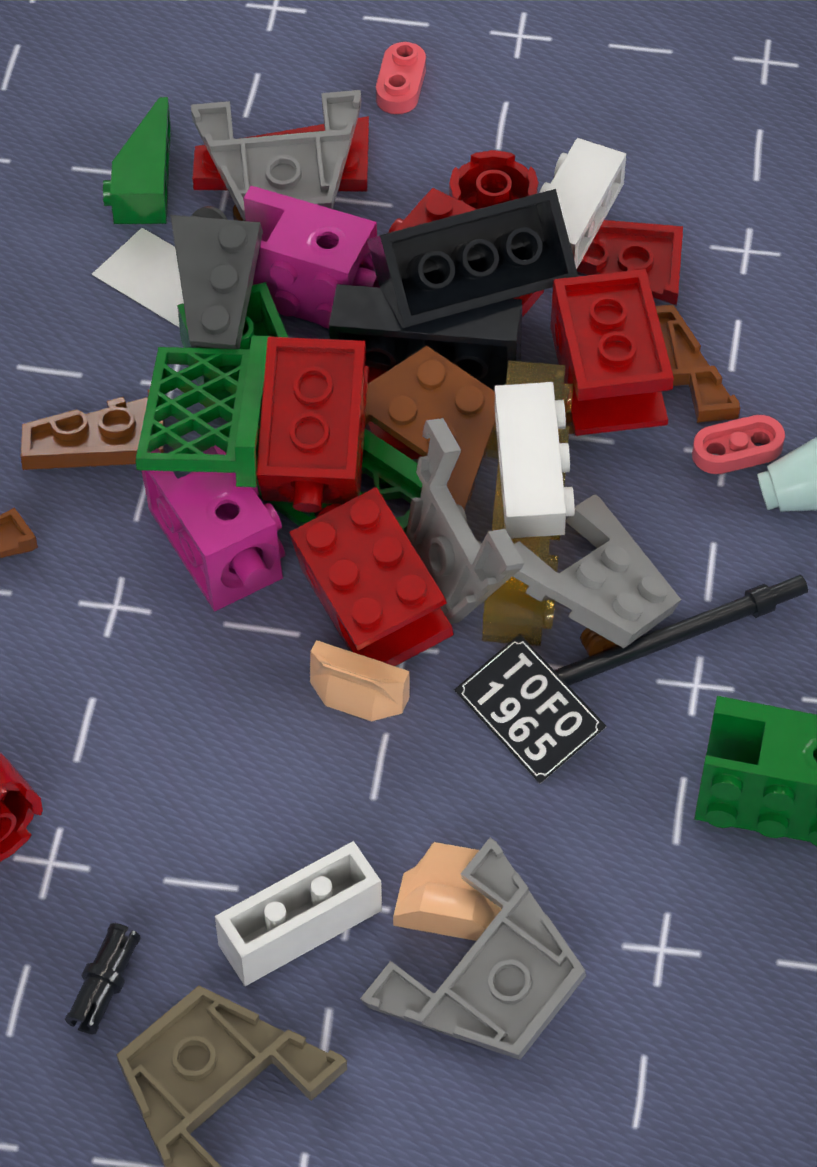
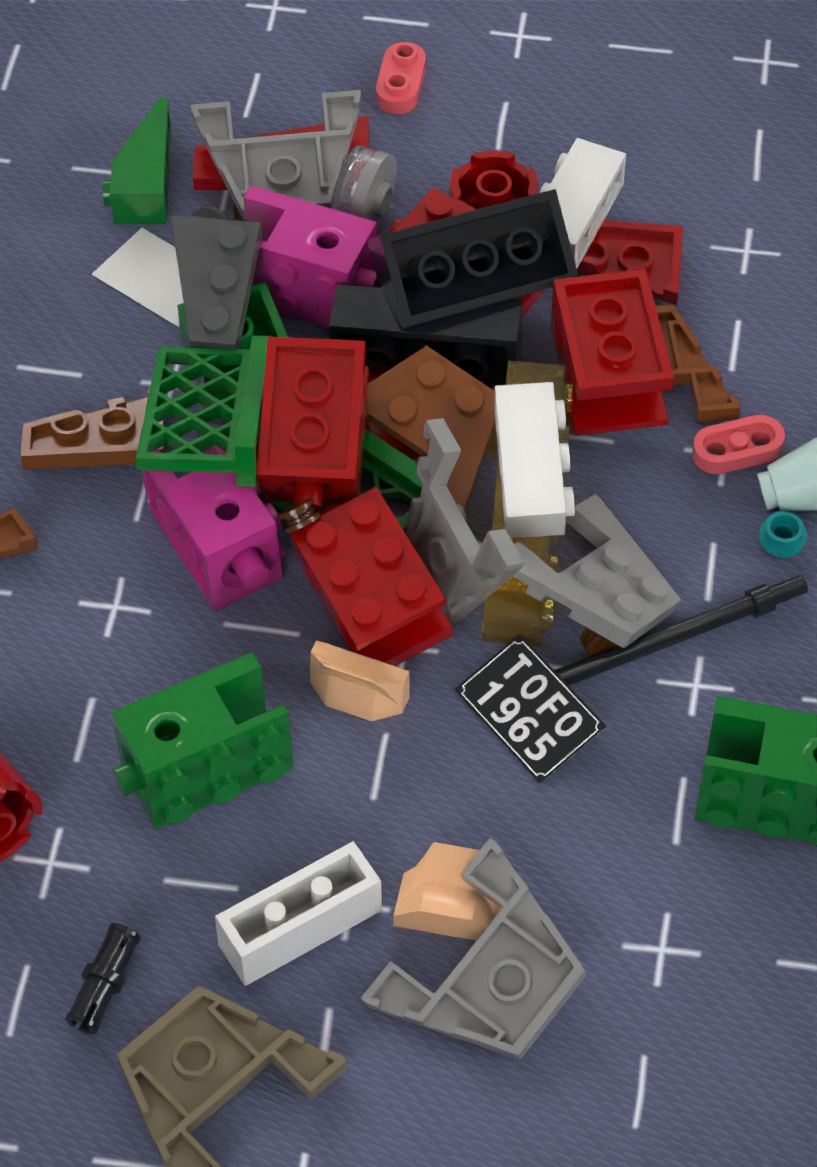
none -> green torso [111,652,294,829]
none -> reddish brown piece [277,498,321,533]
none -> light grey piece [330,145,397,232]
none -> teal plate [758,511,807,558]

